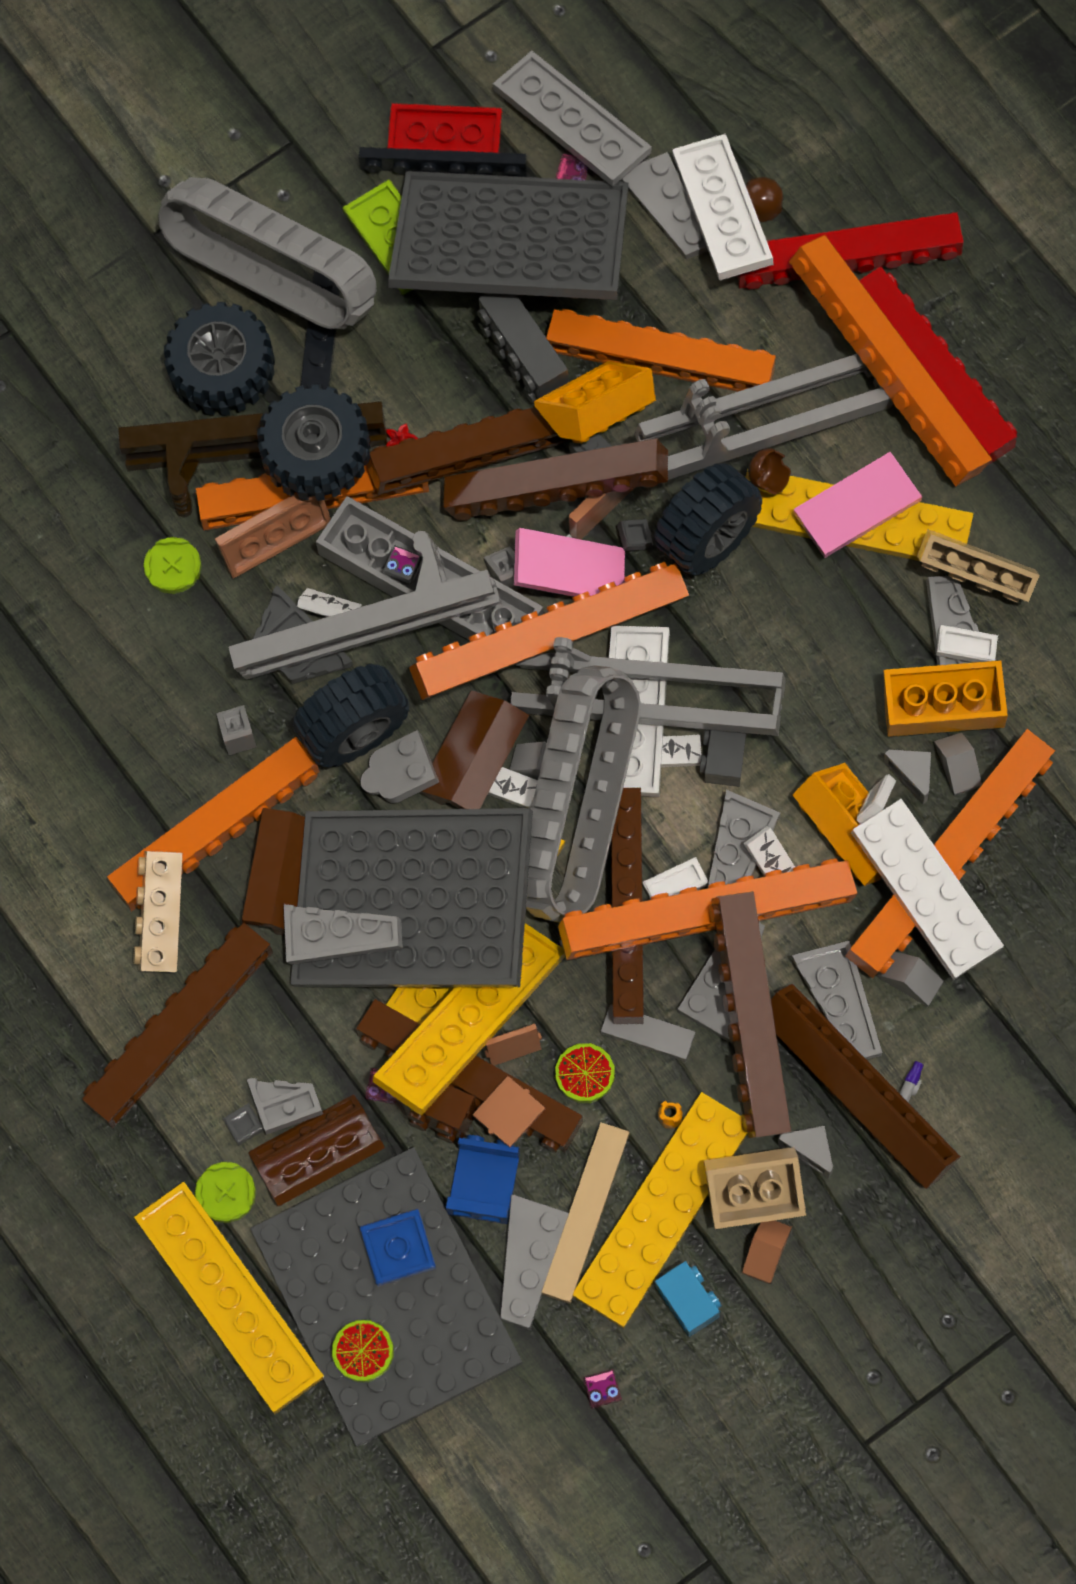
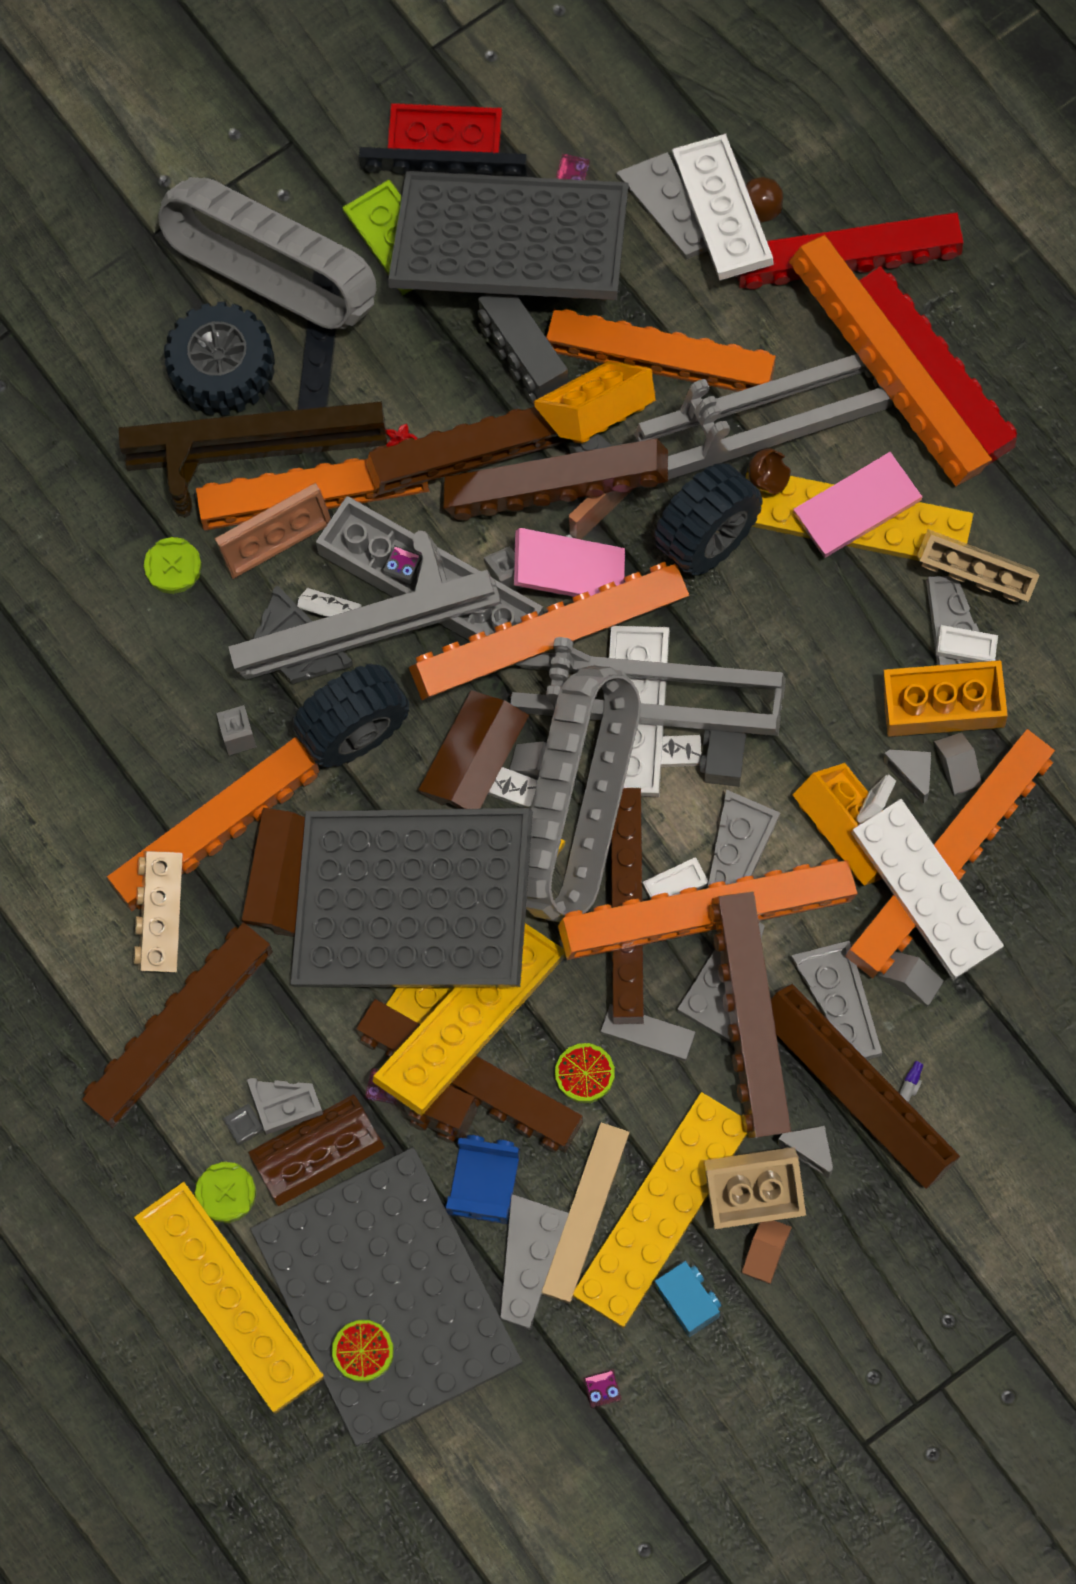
black wheel [257,384,371,501] -> none
light grey wing [284,904,403,964] -> none
blue tile [360,1209,436,1287] -> none
light grey plate [361,730,439,803] -> none
nougat piece [473,1076,545,1148] -> none
nougat piece [485,1024,542,1066] -> none
light grey plate [493,51,652,187] -> none
dark grey tile [617,519,653,551] -> none
light orange hose [658,1101,682,1129] -> none
white tile [743,826,795,877] -> none

